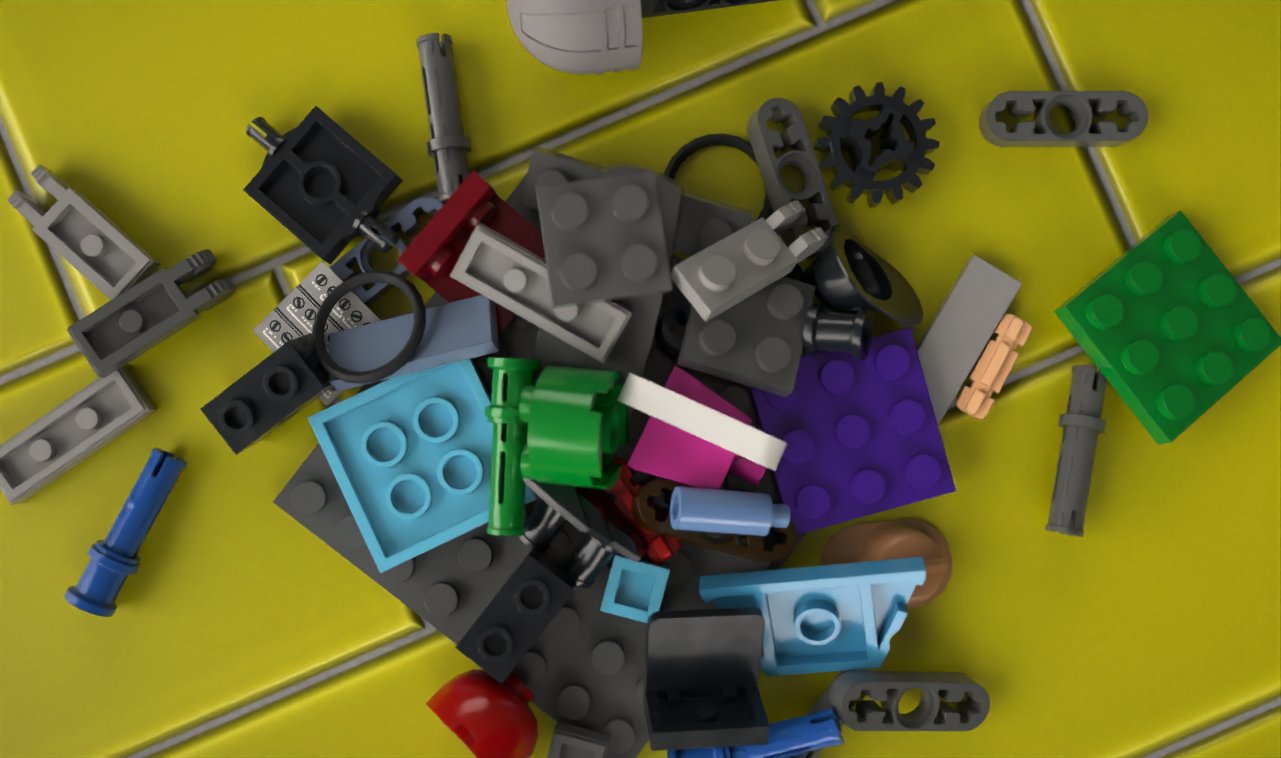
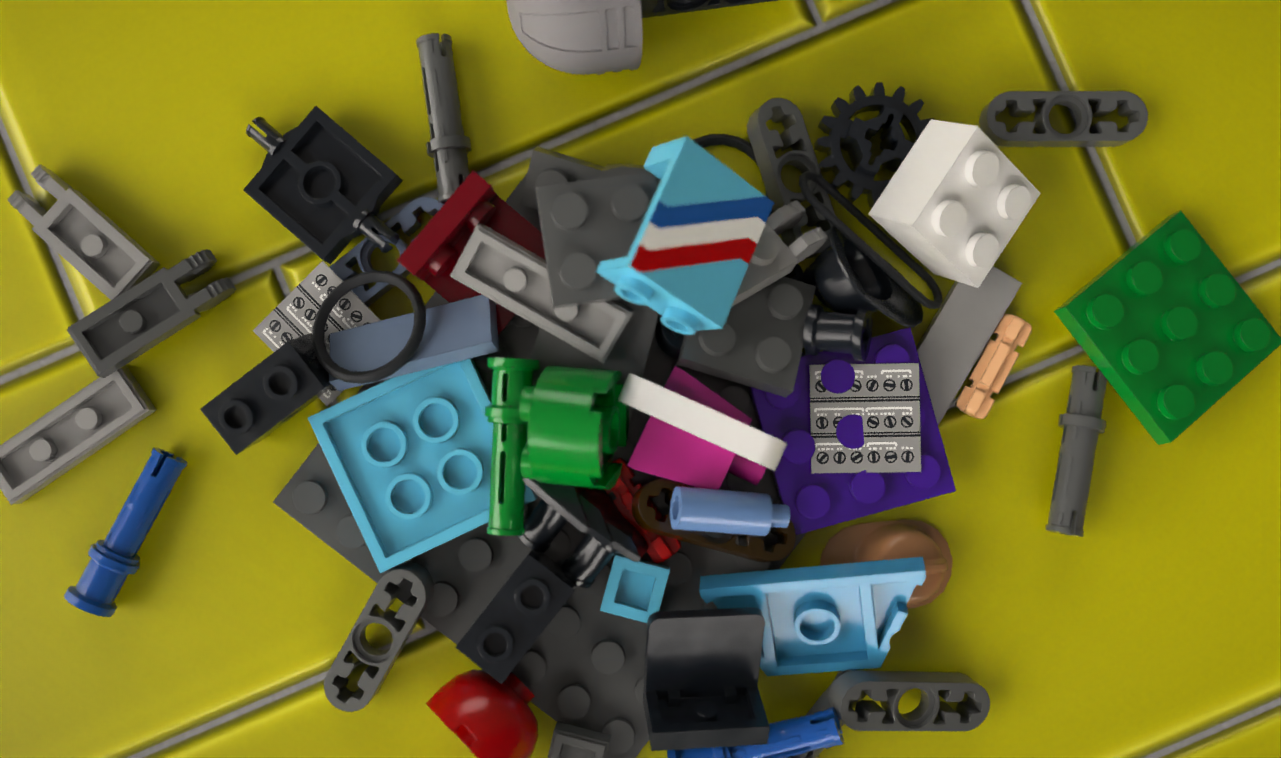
none -> dark grey beam [324,562,434,712]
none -> medium azure panel [596,136,774,335]
none -> black piece [799,172,943,309]
none -> light grey sticker [809,363,921,473]
none -> white brick [868,119,1041,288]

